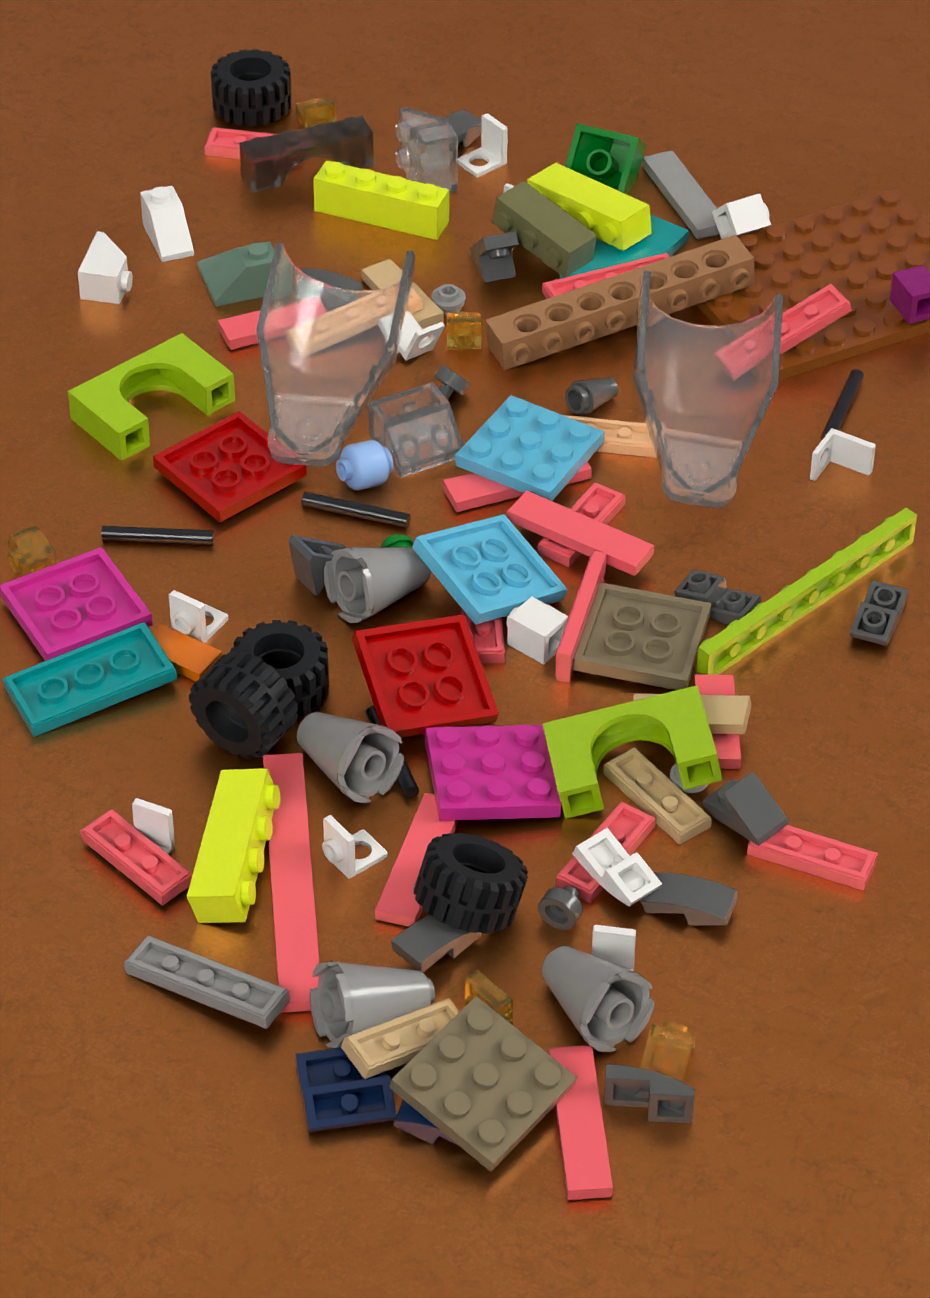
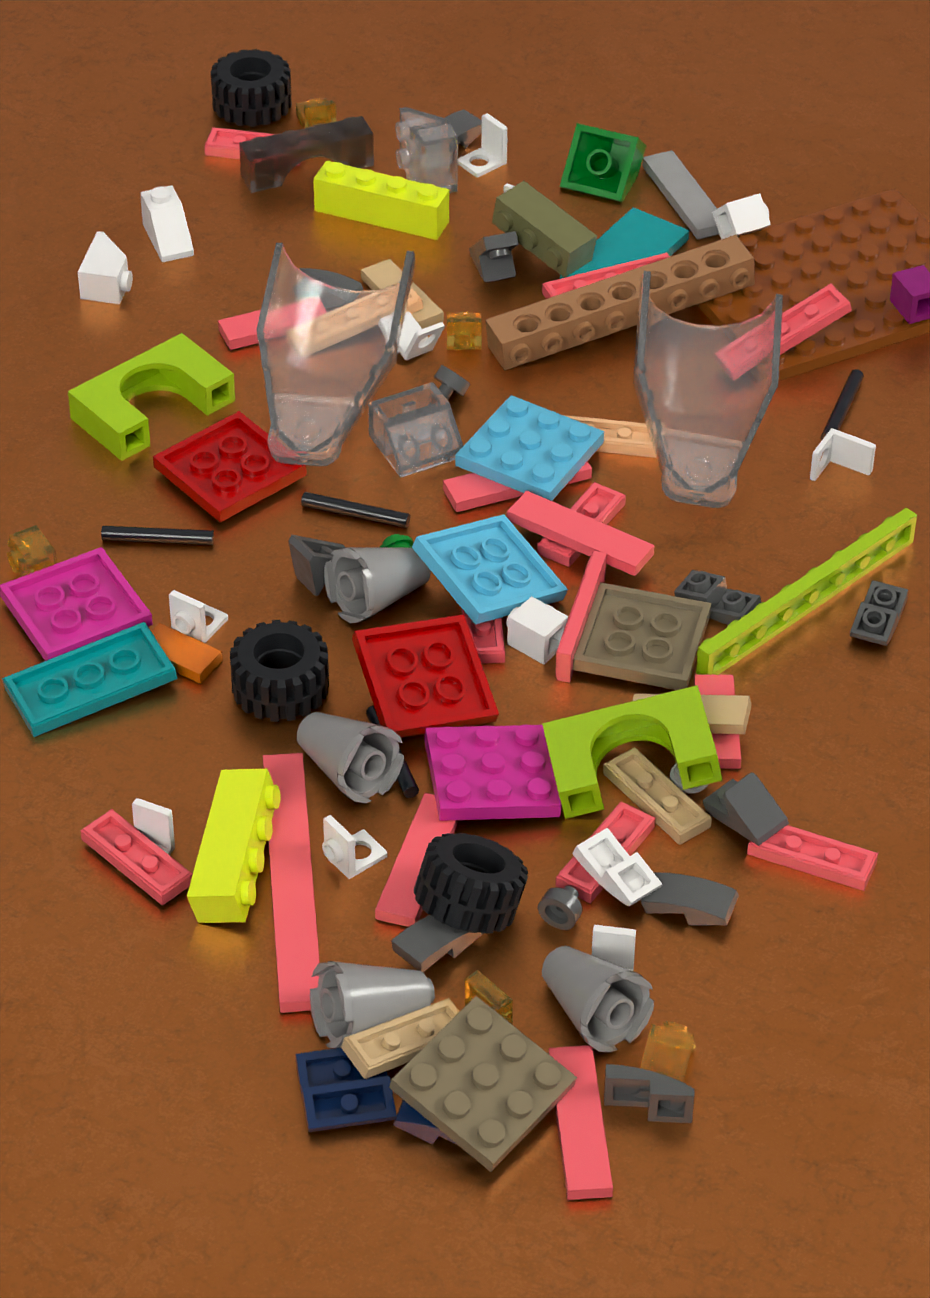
light grey tile [124,935,290,1029] -> none
black tyre [189,651,298,759] -> none
sand green slope [197,241,281,307] -> none
light blue head [336,440,393,491] -> none
light grey plate [431,284,466,315] -> none
neon yellow brick [527,163,652,251] -> none
dark grey cone [565,377,618,415] -> none

